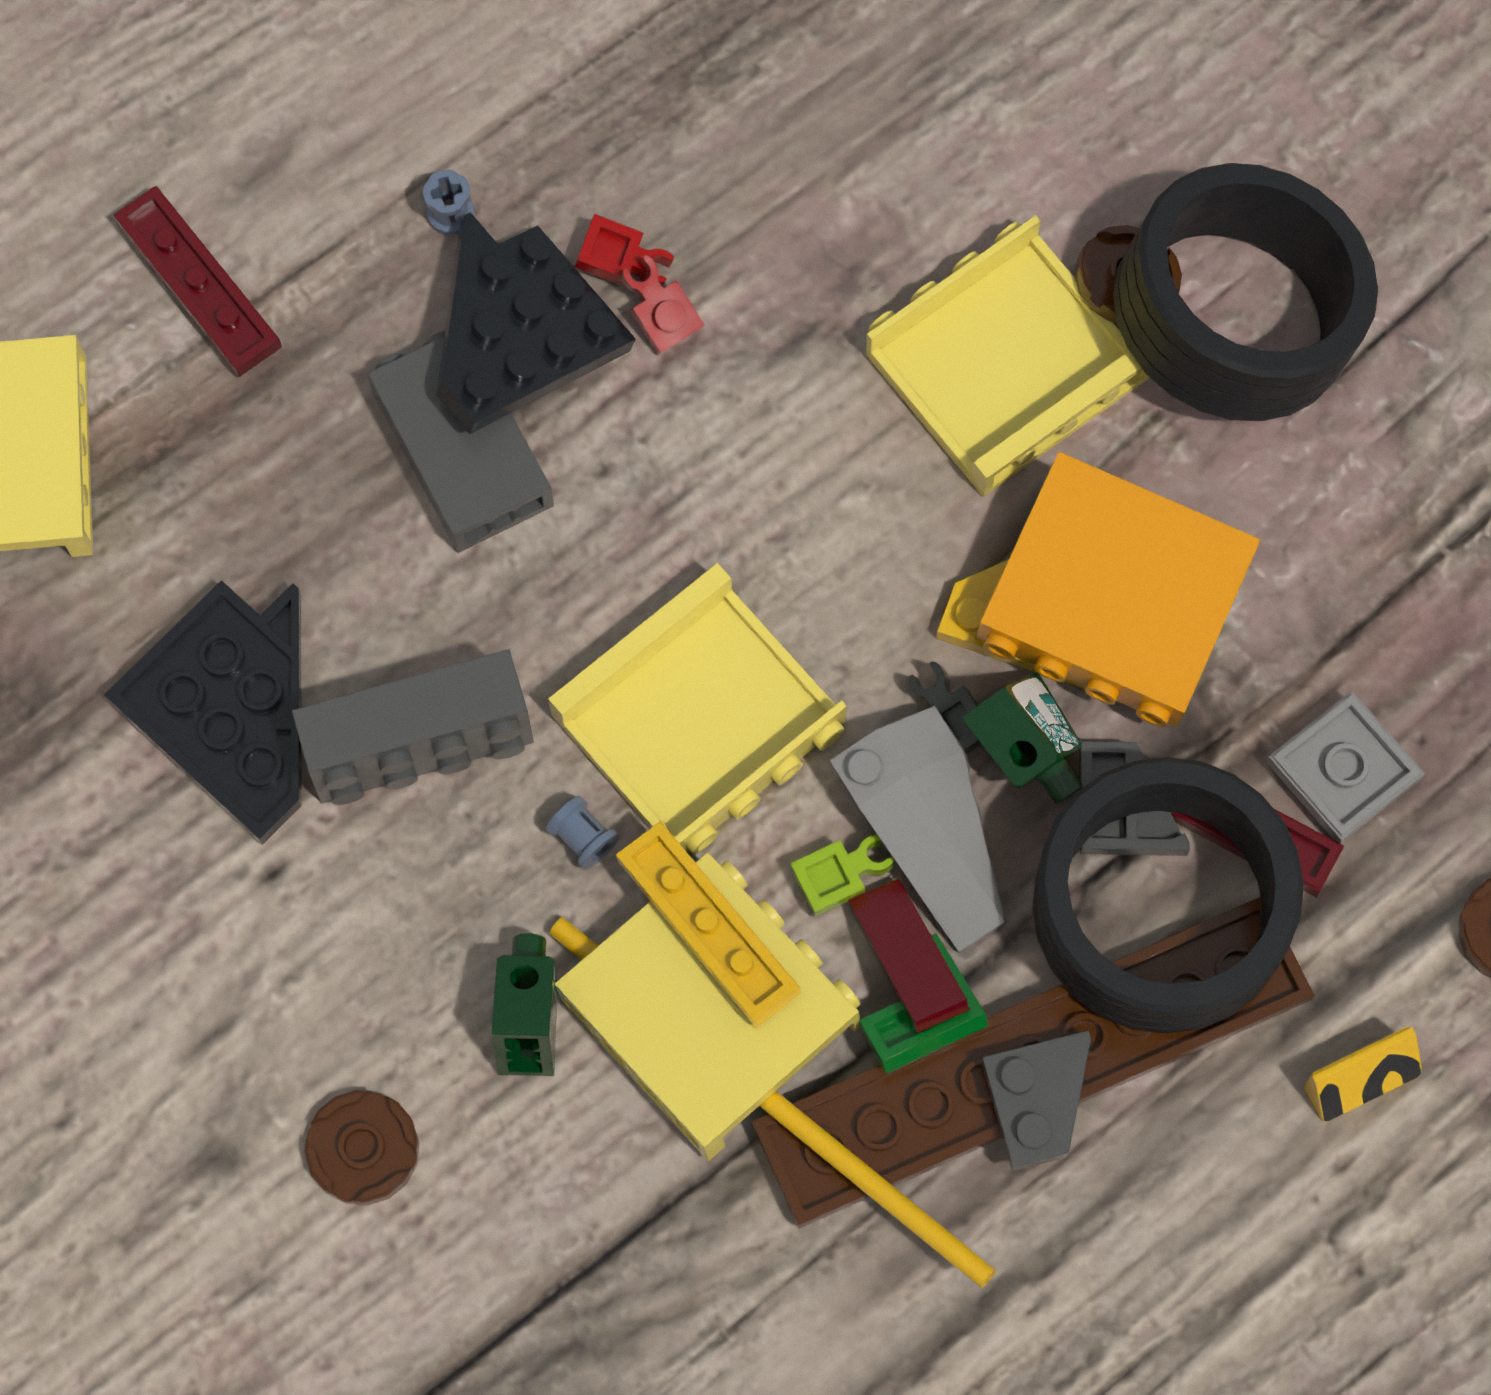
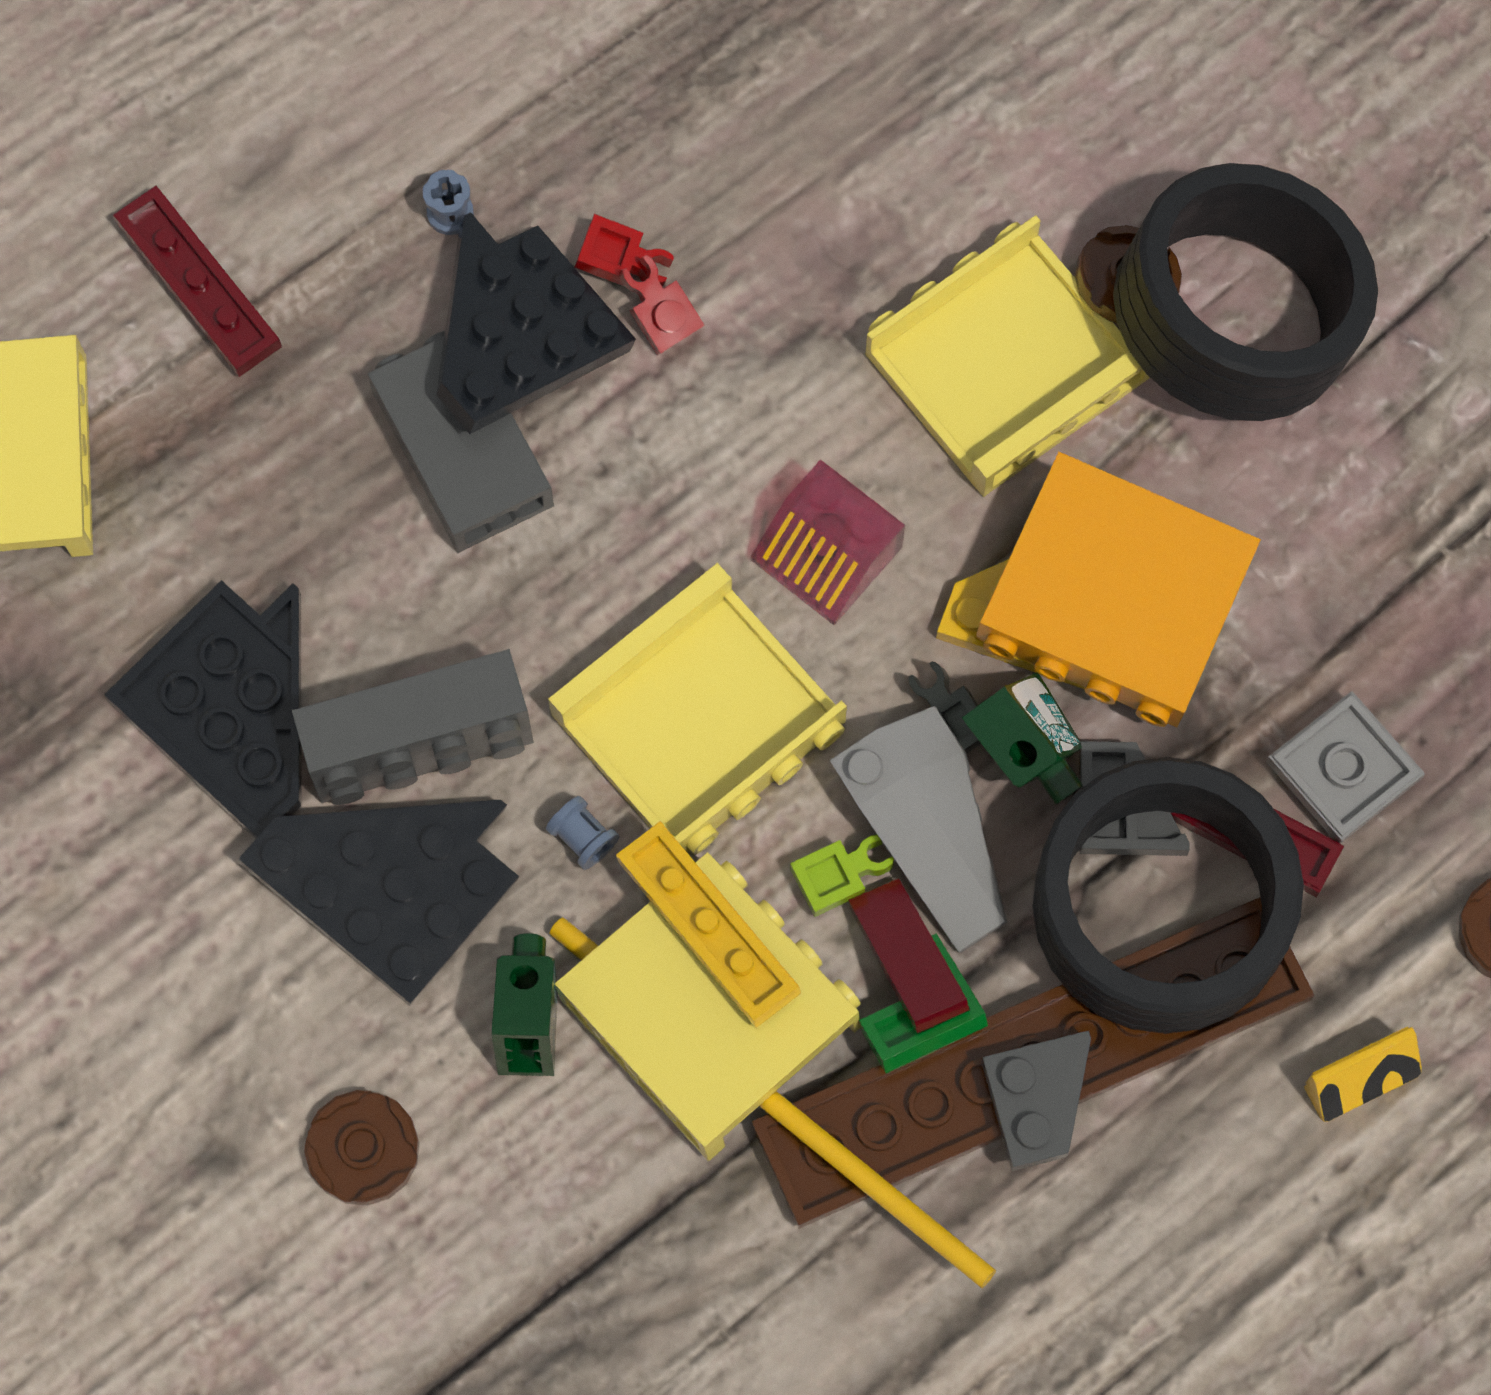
none -> black wing [238,800,519,1006]
none -> clear pink slope [751,459,905,625]

